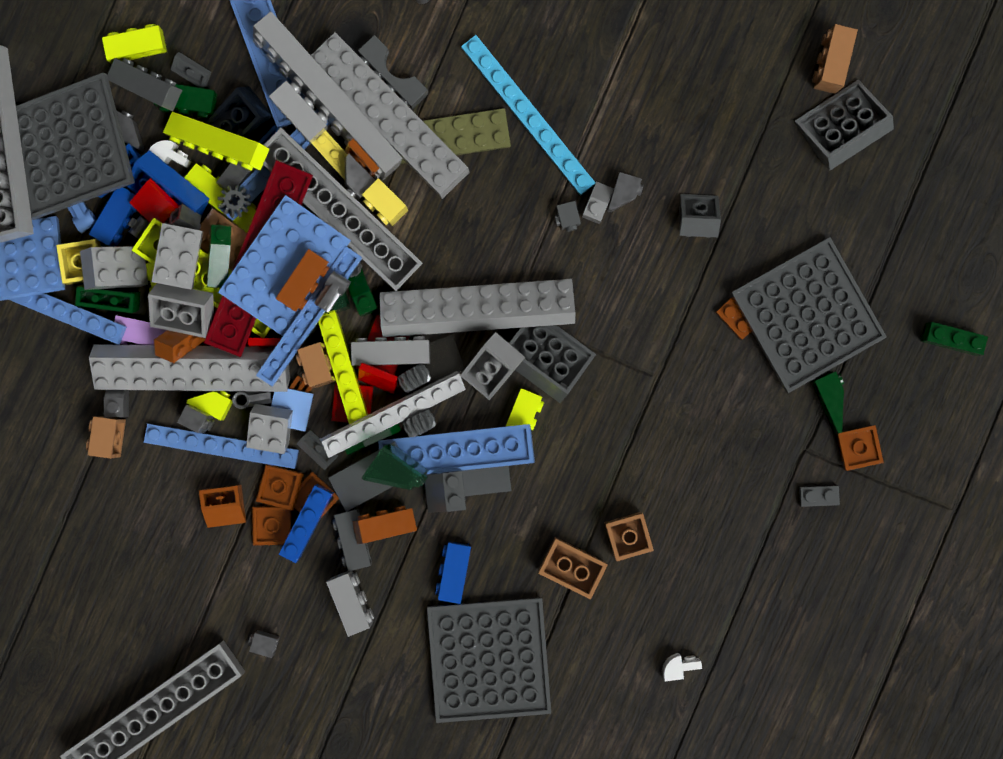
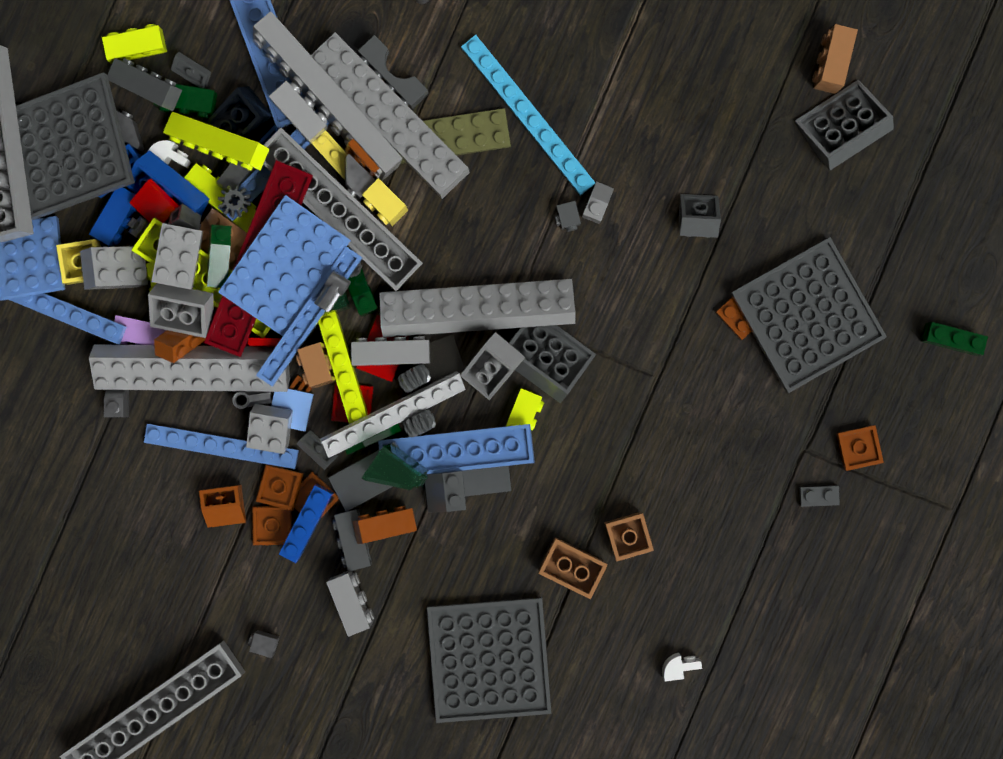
medium blue piece [68,202,97,233] -> none
dark green brick [75,284,141,313] -> none
medium nougat brick [86,416,126,459] -> none
flat silver brick [177,405,214,433] -> none
neon yellow slope [186,391,233,420] -> none
dark orange brick [276,249,330,312] -> none
red tile [358,363,398,394] -> none
blue brick [435,541,471,604] -> none
flat silver slope [607,172,644,212] -> none
dark green slope [811,372,844,434] -> none

